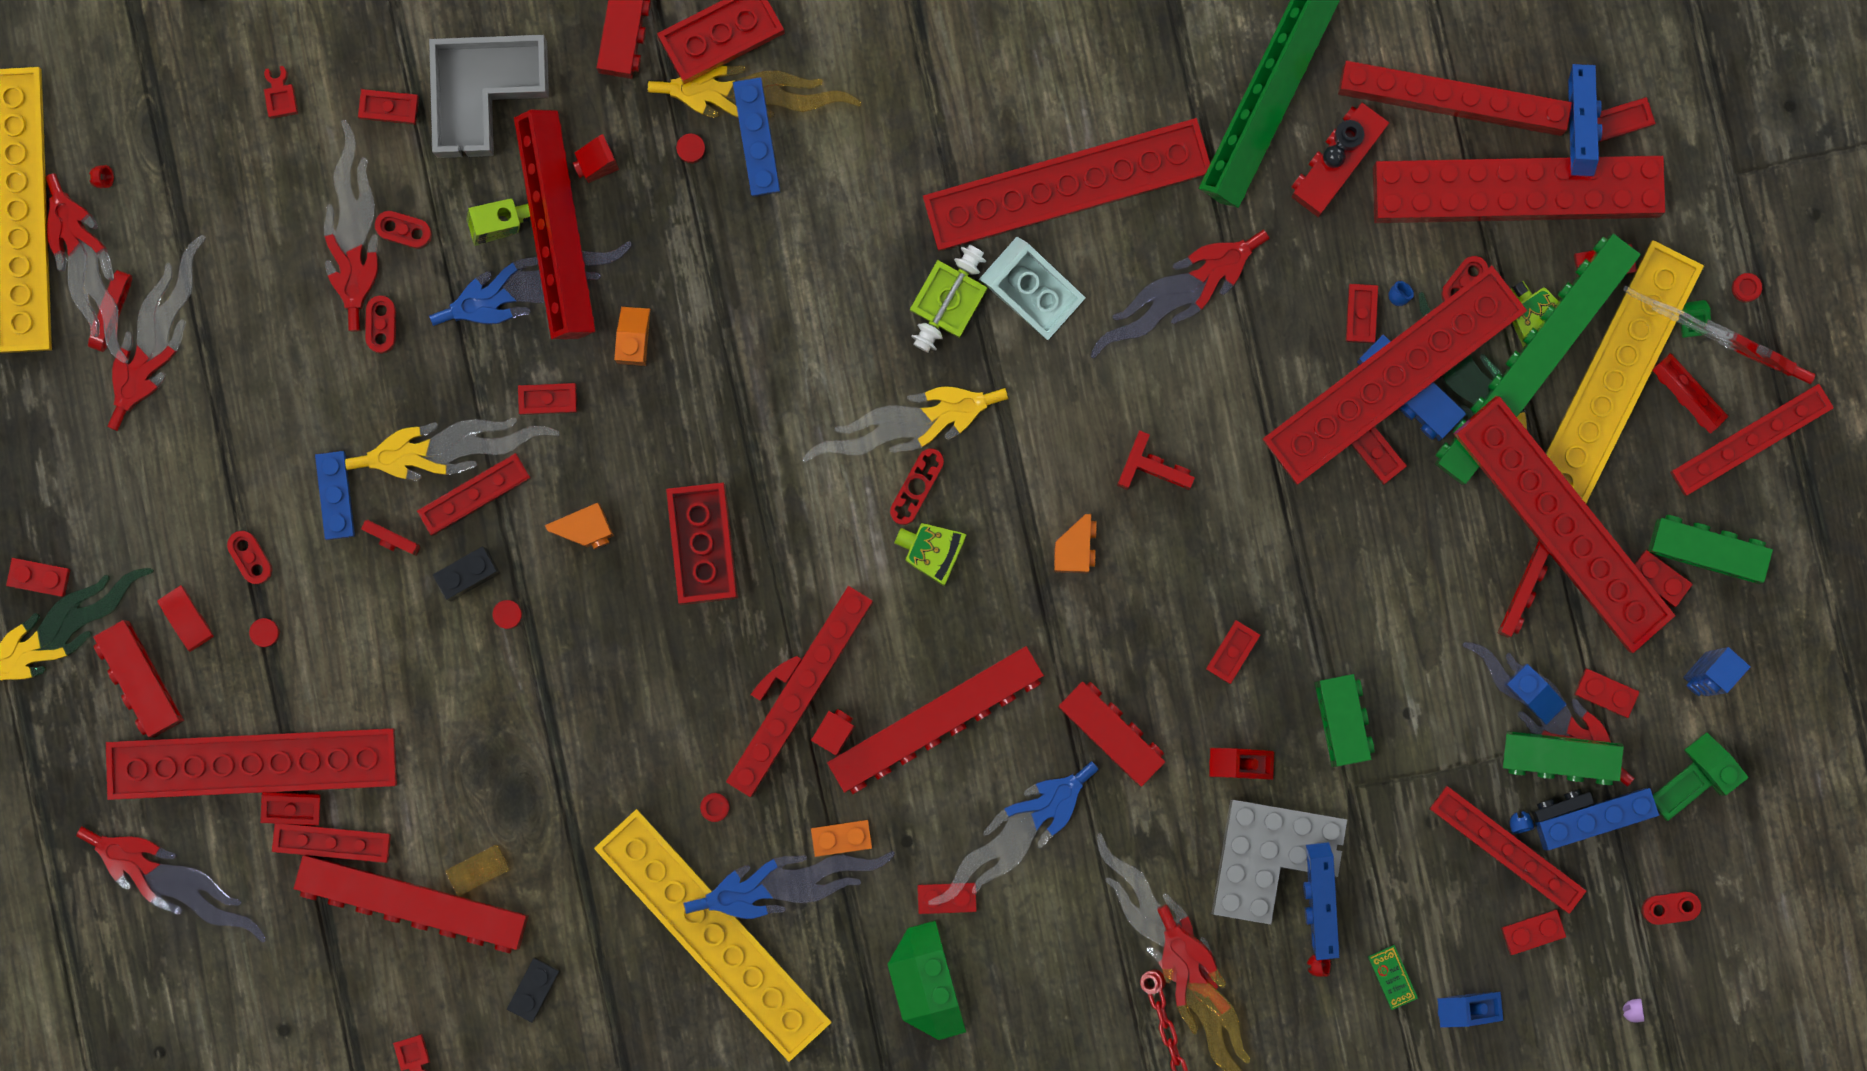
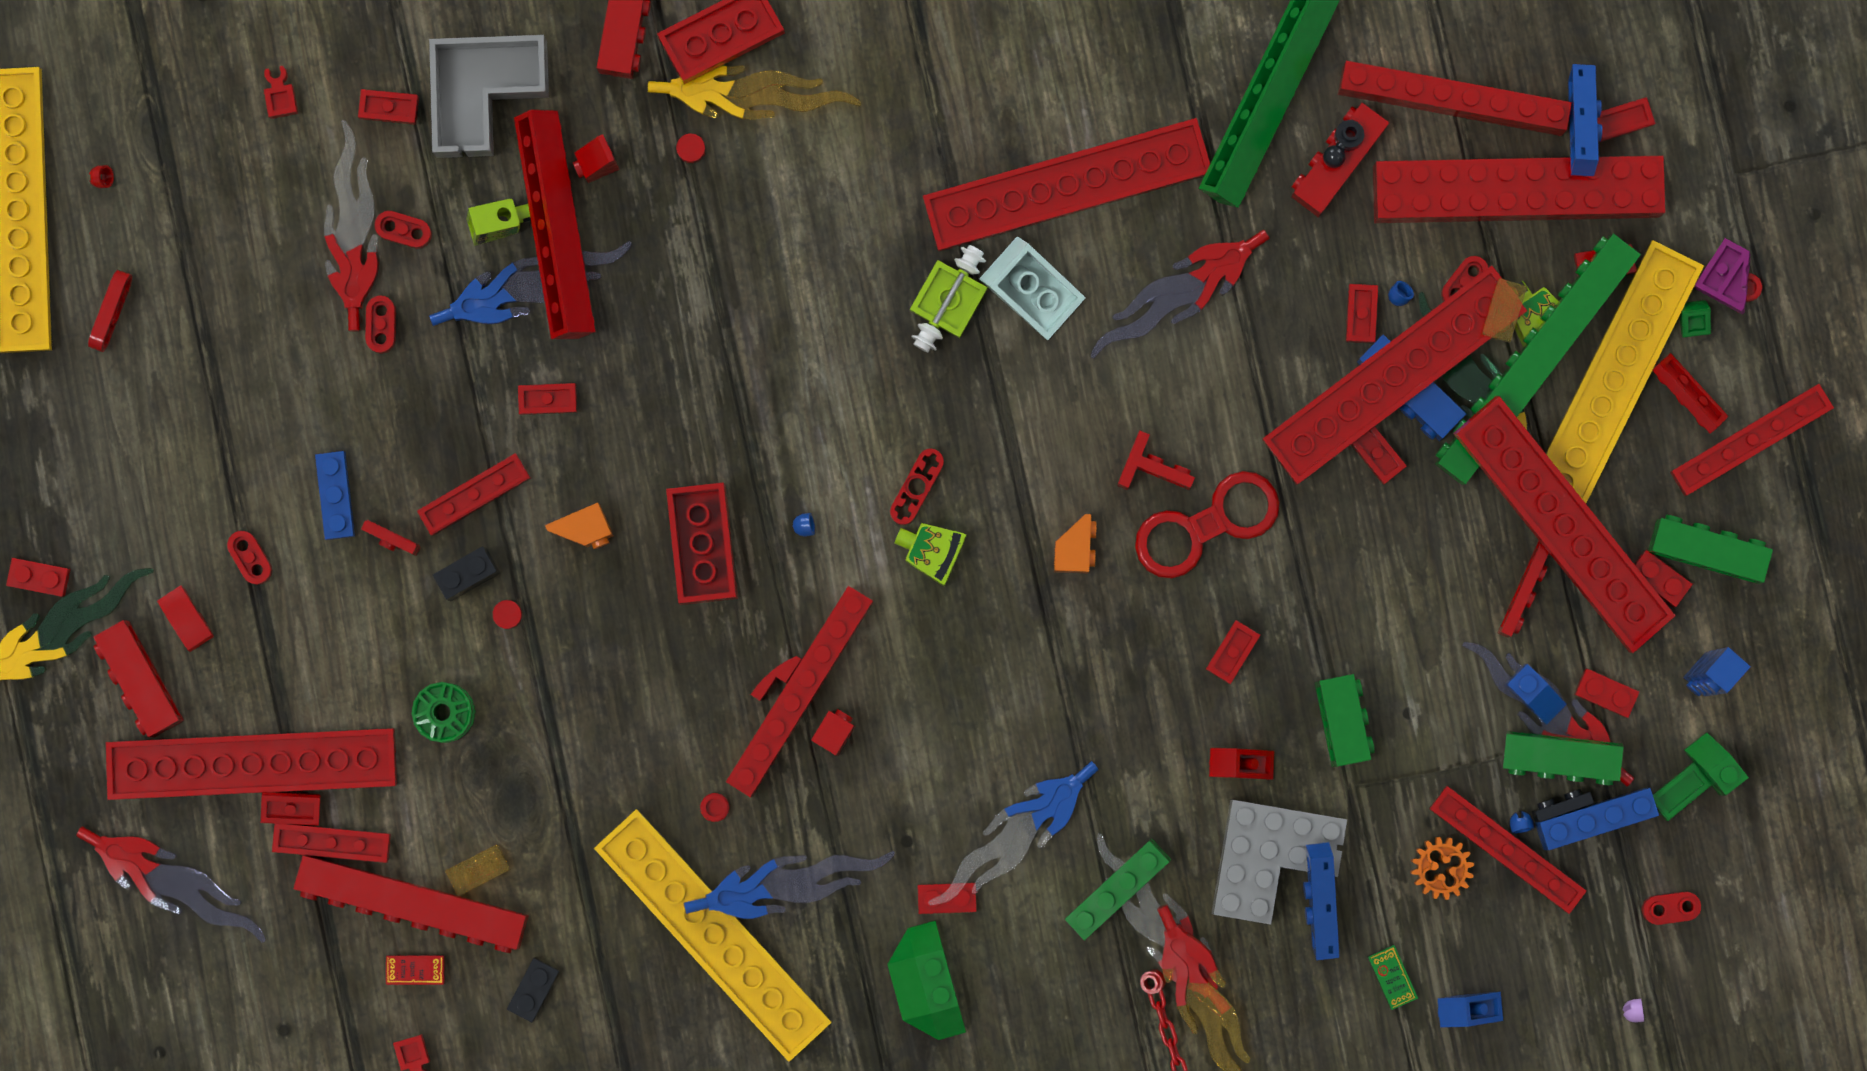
clear piece [45,173,129,363] -> none
clear piece [107,235,206,431] -> none
red tile [249,618,280,647] -> none
piece [345,418,560,480] -> none
orange slope [614,307,650,366] -> none
blue brick [733,77,781,197] -> none
piece [803,387,1008,463] -> none
orange plate [811,820,872,857] -> none
red brick [827,646,1044,795] -> none
red brick [1058,681,1165,787] -> none
red hinge [1307,955,1331,977] -> none
red plate [1501,909,1566,955] -> none
piece [1623,286,1815,384] -> none
none -> red tile [386,955,445,985]
none -> green wheel [412,682,476,743]
none -> blue hinge [793,513,815,537]
none -> green brick [1065,838,1171,940]
none -> red bar [1135,471,1280,579]
none -> orange gear [1410,837,1474,900]
none -> clear yellow plate [1482,278,1527,343]
none -> magenta wing [1694,238,1751,315]

